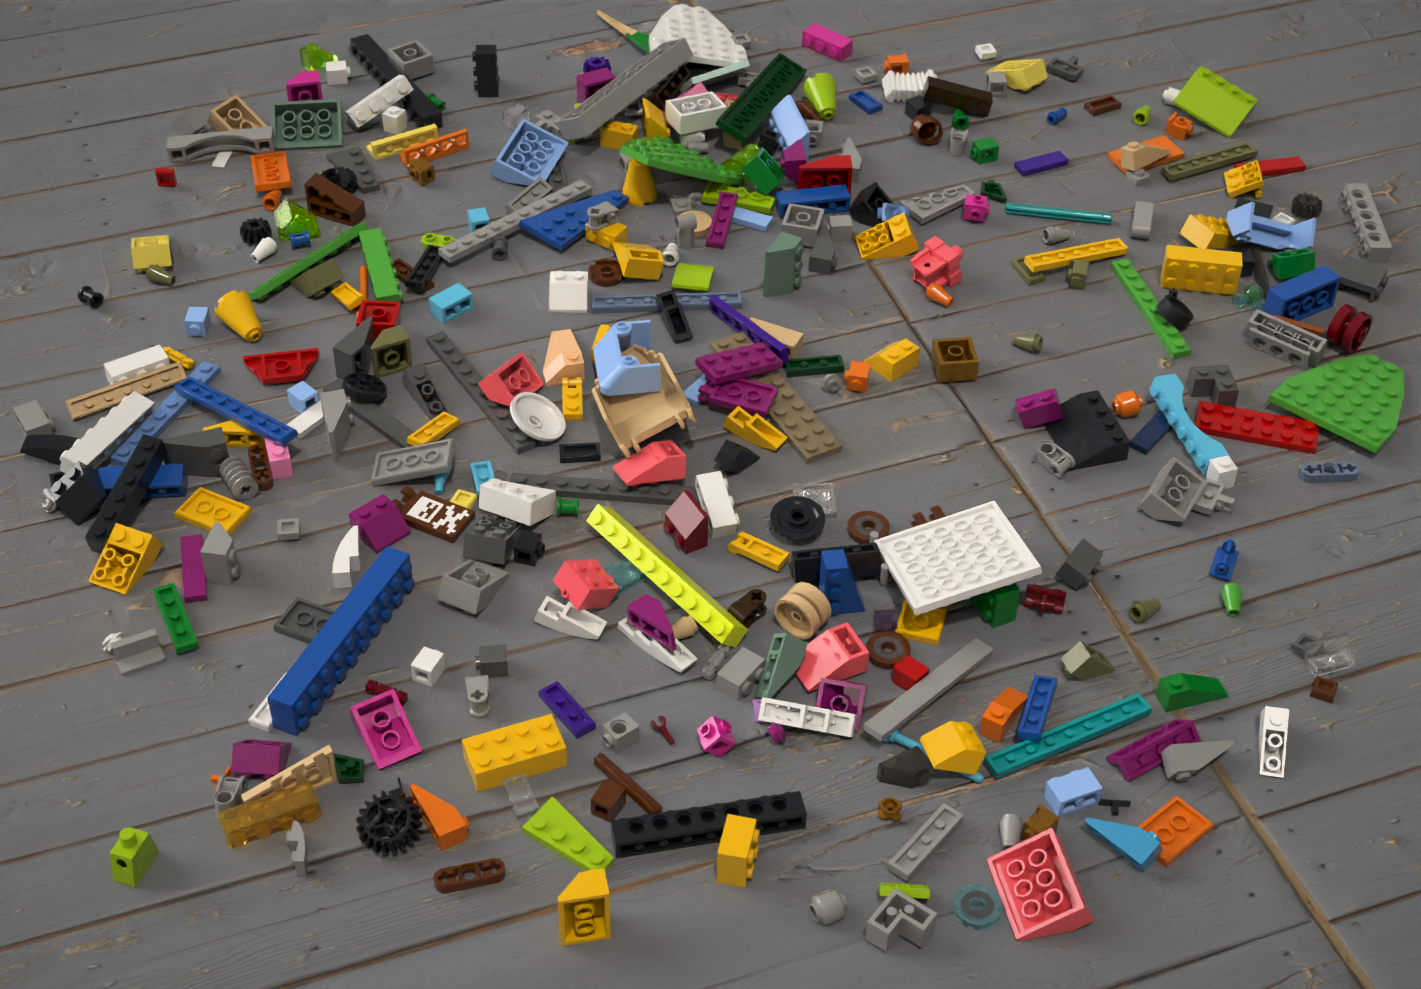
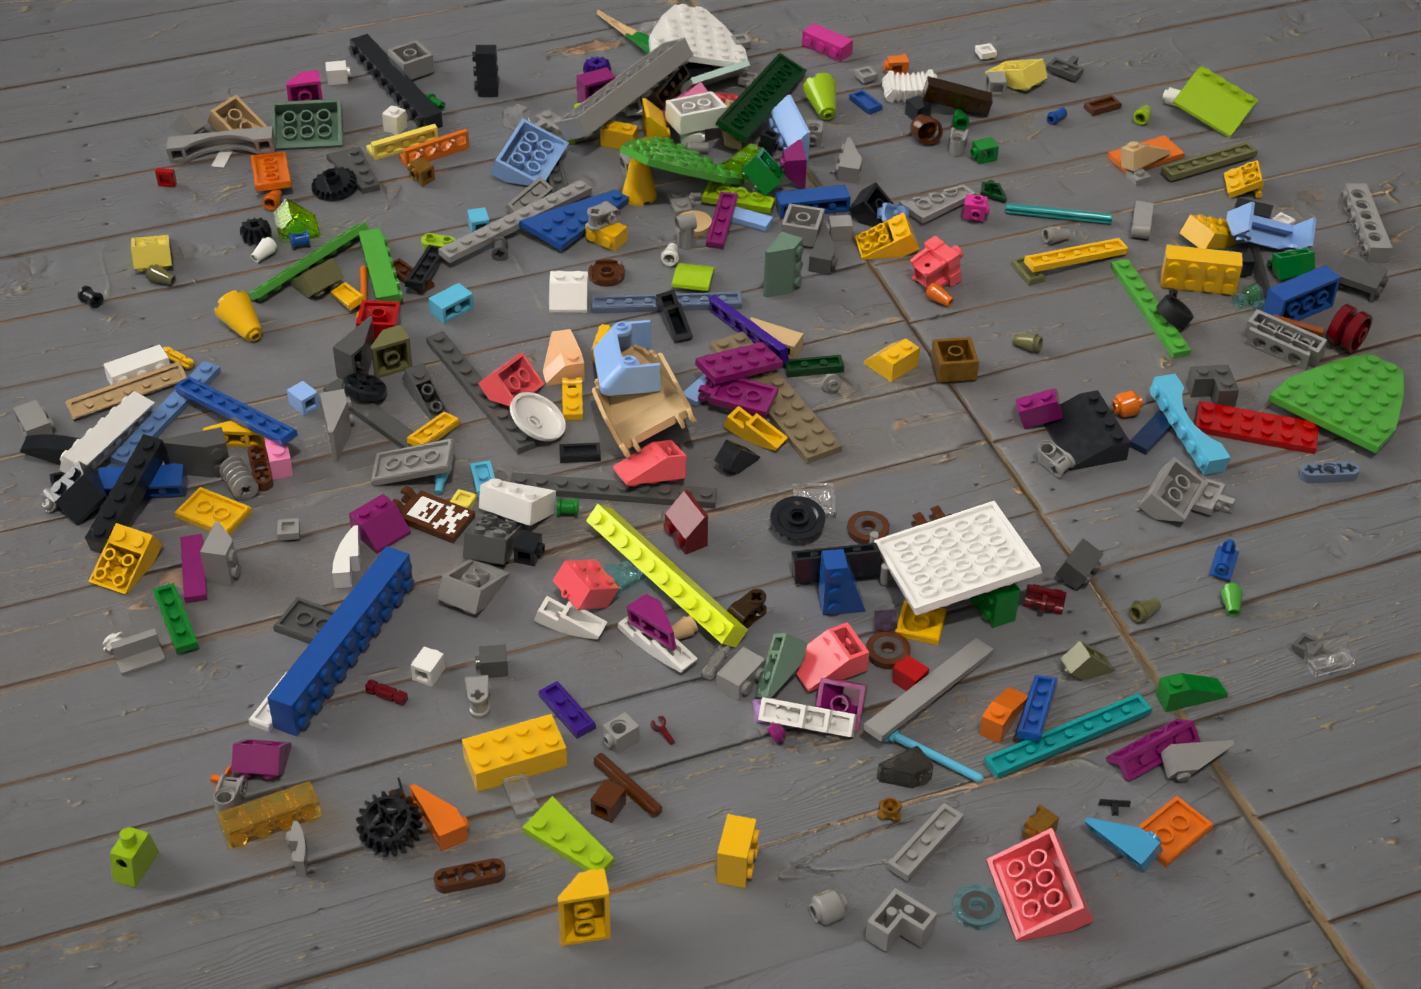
light blue brick [184,307,211,337] -> none
tan wing [241,745,338,817] -> none
red wing [243,348,319,385] -> none
white tile [286,400,324,439] -> none
clear neon green slope [299,43,338,71] -> none
reddish brown wedge [304,173,366,227] -> none
dark green piece [333,753,364,783] -> none
white brick [344,75,414,128] -> none
dark pink slope [350,689,422,771] -> none
black brick [611,791,807,859] -> none
yellow slope [613,242,664,280] -> none
white brick [695,471,740,539] -> none
dark pink brick [697,716,736,757] -> none
yellow plate [727,532,790,571] -> none
tan wheel [774,582,832,640] -> none
reddish brown cone [796,99,822,121] -> none
red slope [798,155,853,197] -> none
orange brick [844,360,871,393] -> none
lime plate [879,882,930,899] -> none
yellow slope [920,721,987,775] -> none
light grey cone [1000,814,1024,850] -> none
dark purple tile [1014,150,1069,176] -> none
light blue brick [1044,767,1103,817] -> none
olive brick [1067,259,1089,289] -> none
orange brick [1165,112,1194,141] -> none
white brick [1206,456,1238,489] -> none
red tile [1234,156,1306,176] -> none
white slope [1259,706,1289,778] -> none
clear smoke gear [1291,193,1322,220] -> none
reddish brown tile [1310,676,1339,703] -> none

